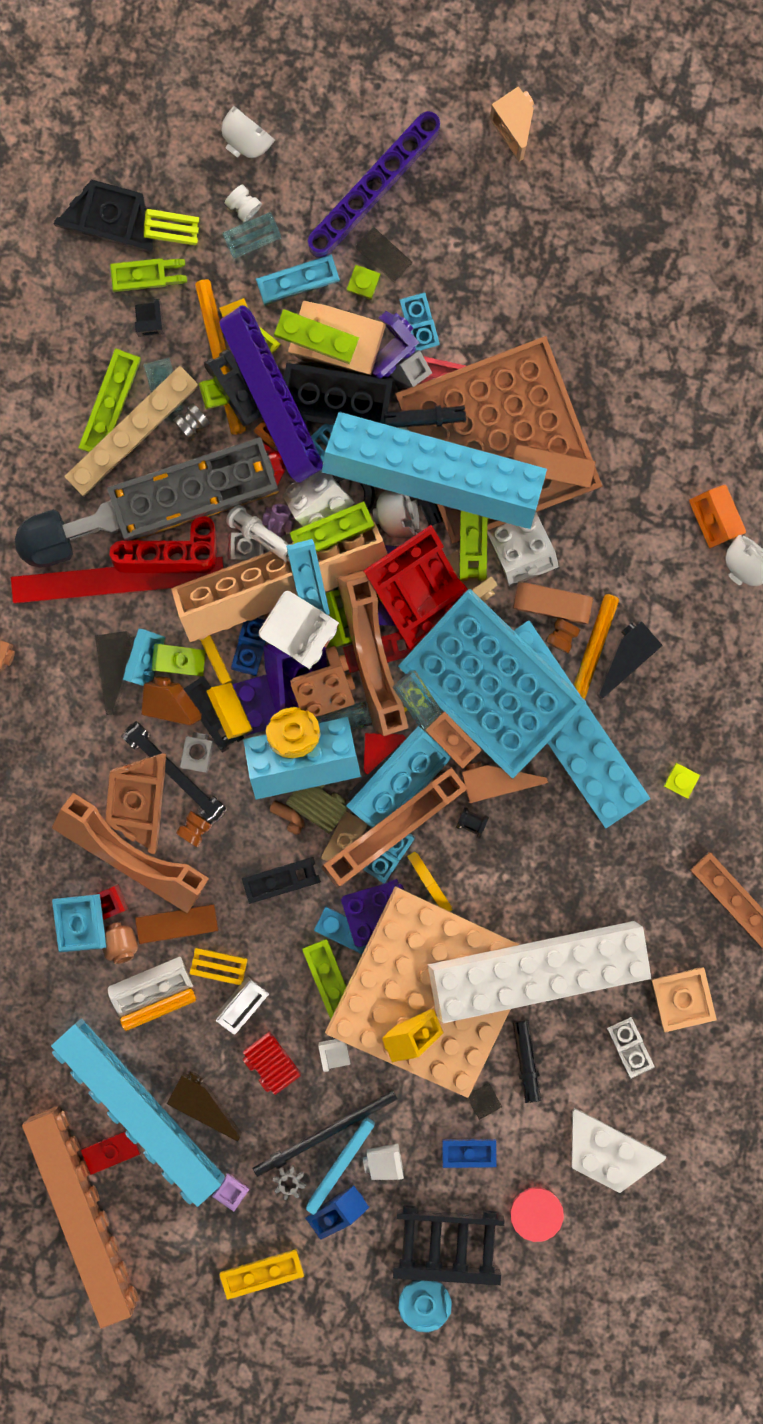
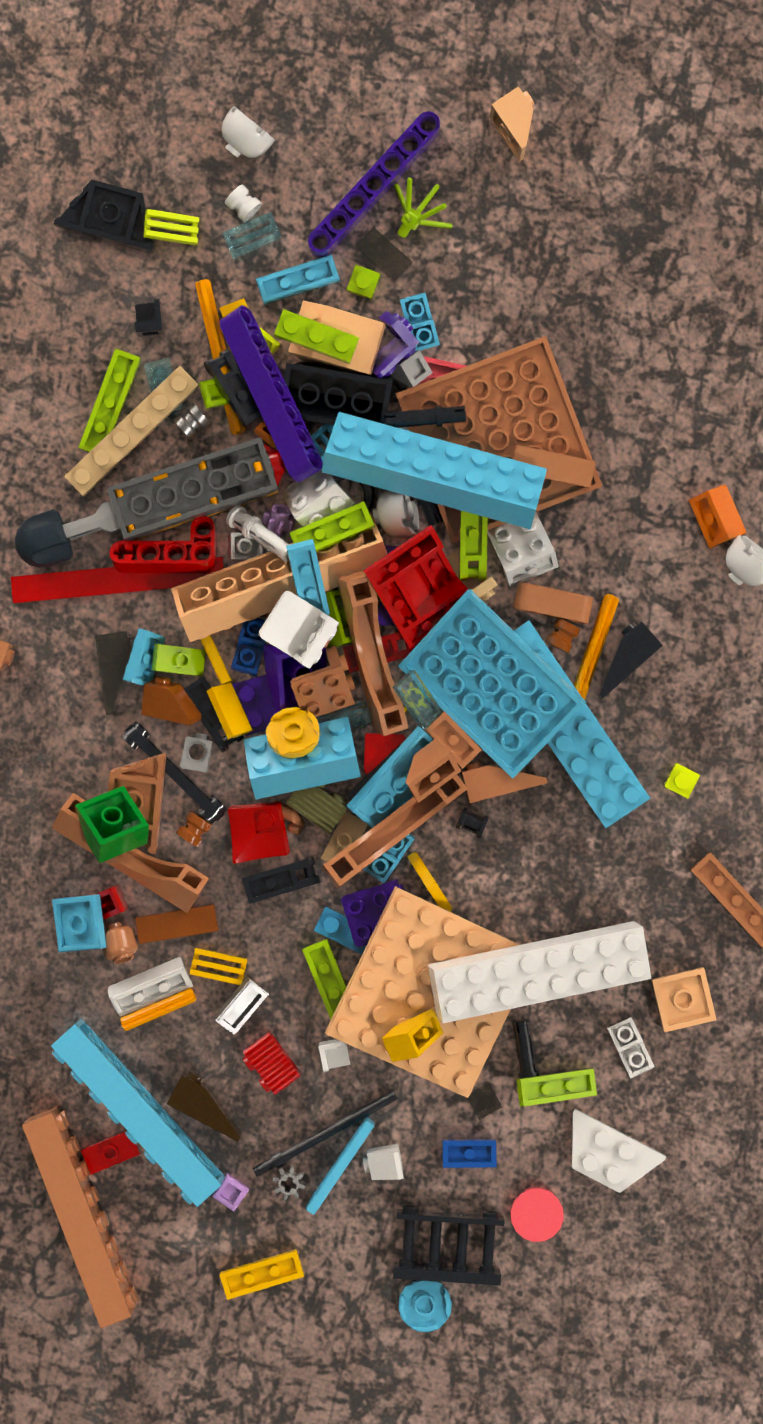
lime hinge [110,258,187,292] -> none
blue slope [305,1186,370,1240] -> none
none -> green slope [75,786,149,864]
none -> red plate [227,802,290,864]
none -> lime plant [394,177,453,238]
none -> nougat slope [406,739,461,803]
none -> lime plate [516,1068,597,1107]

